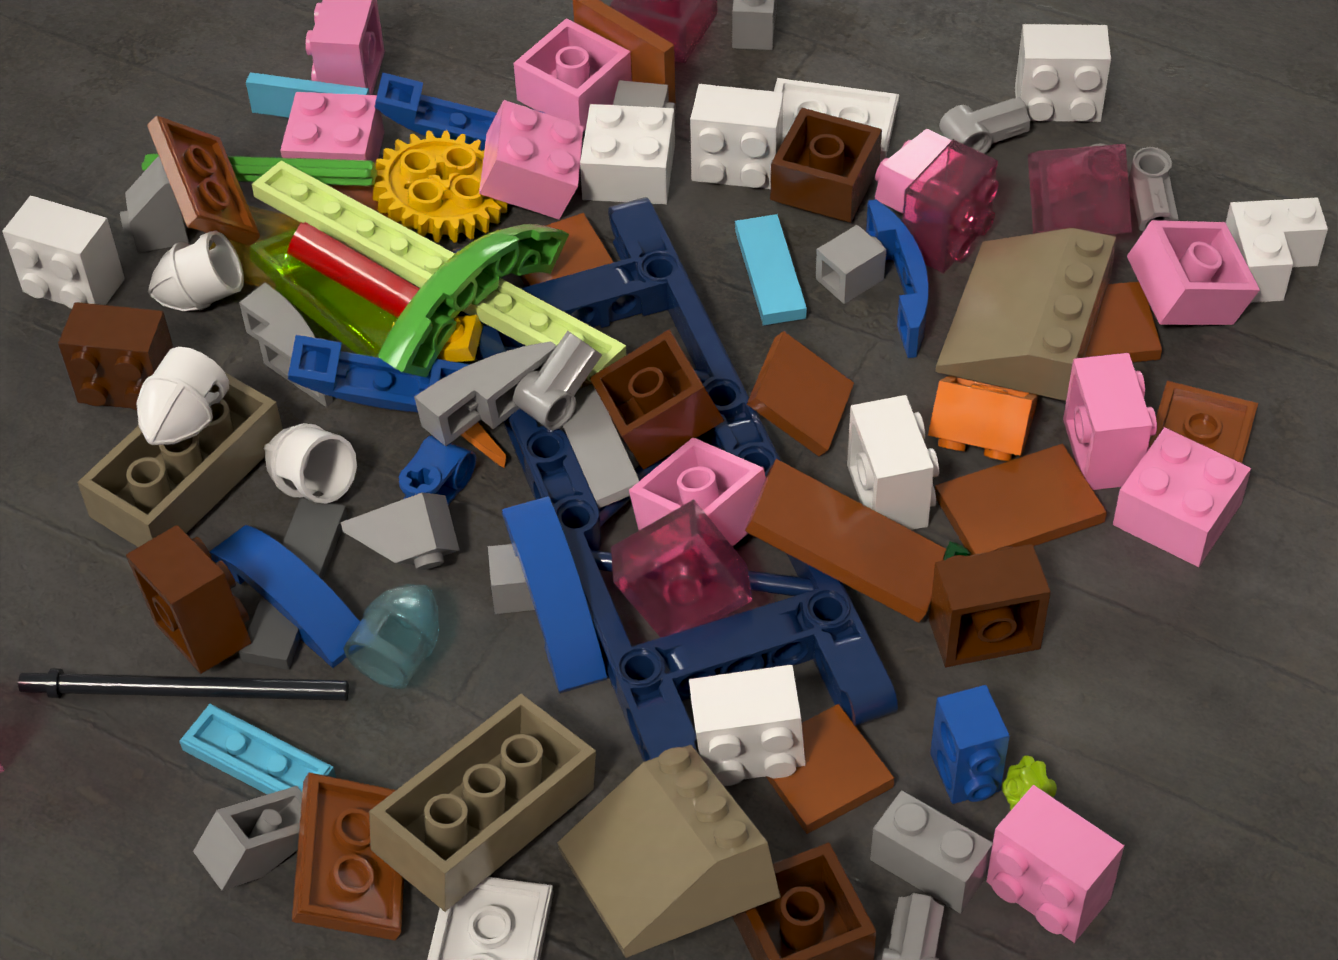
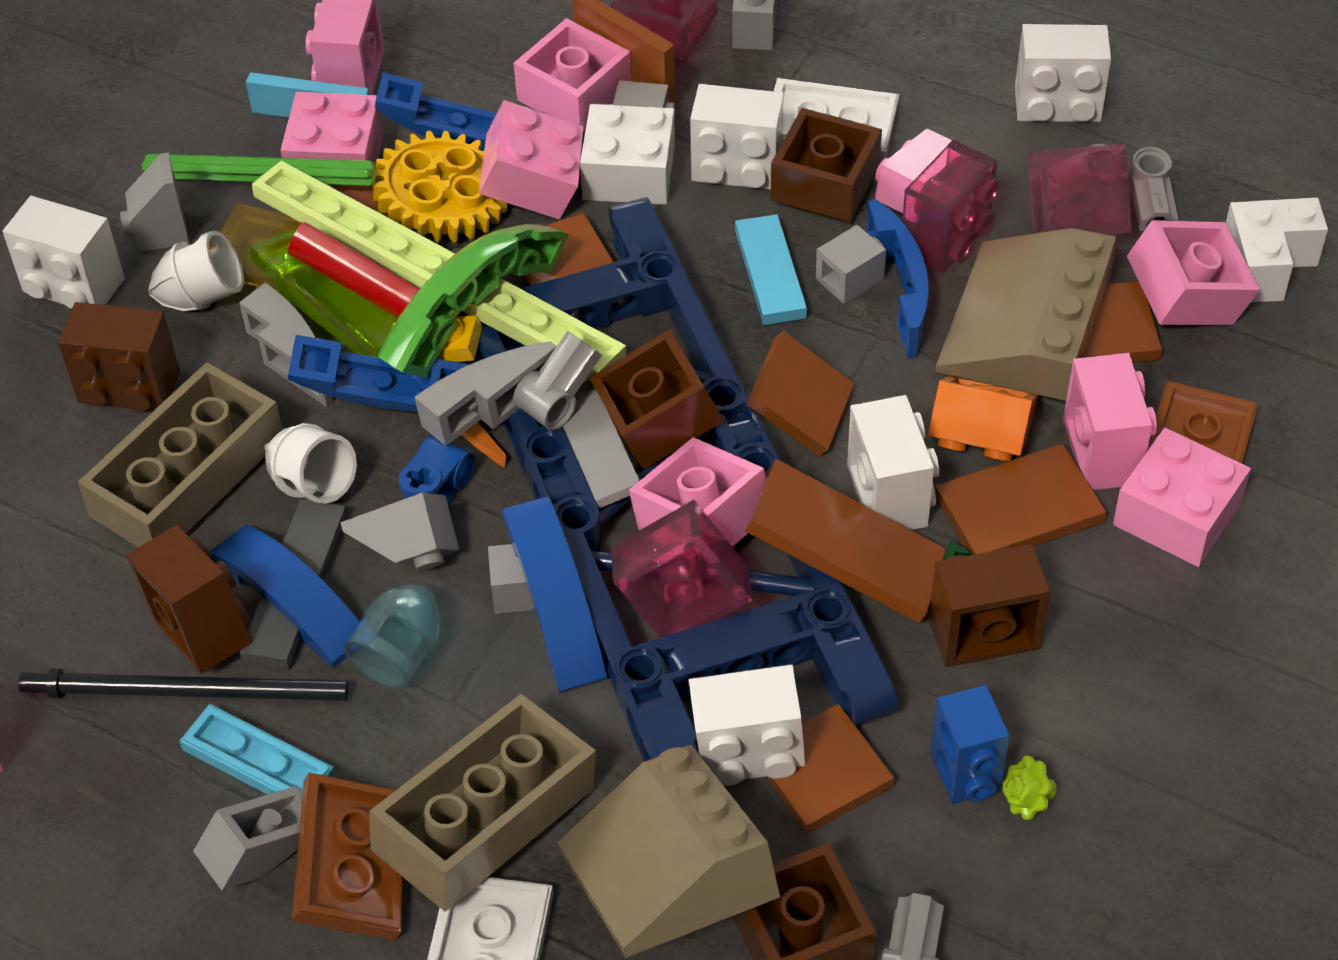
white helmet [136,347,229,445] -> none
dark orange tile [147,116,260,246] -> none
light grey brick [870,790,993,914] -> none
light grey piece [939,97,1031,161] -> none
bright pink brick [986,785,1124,943] -> none

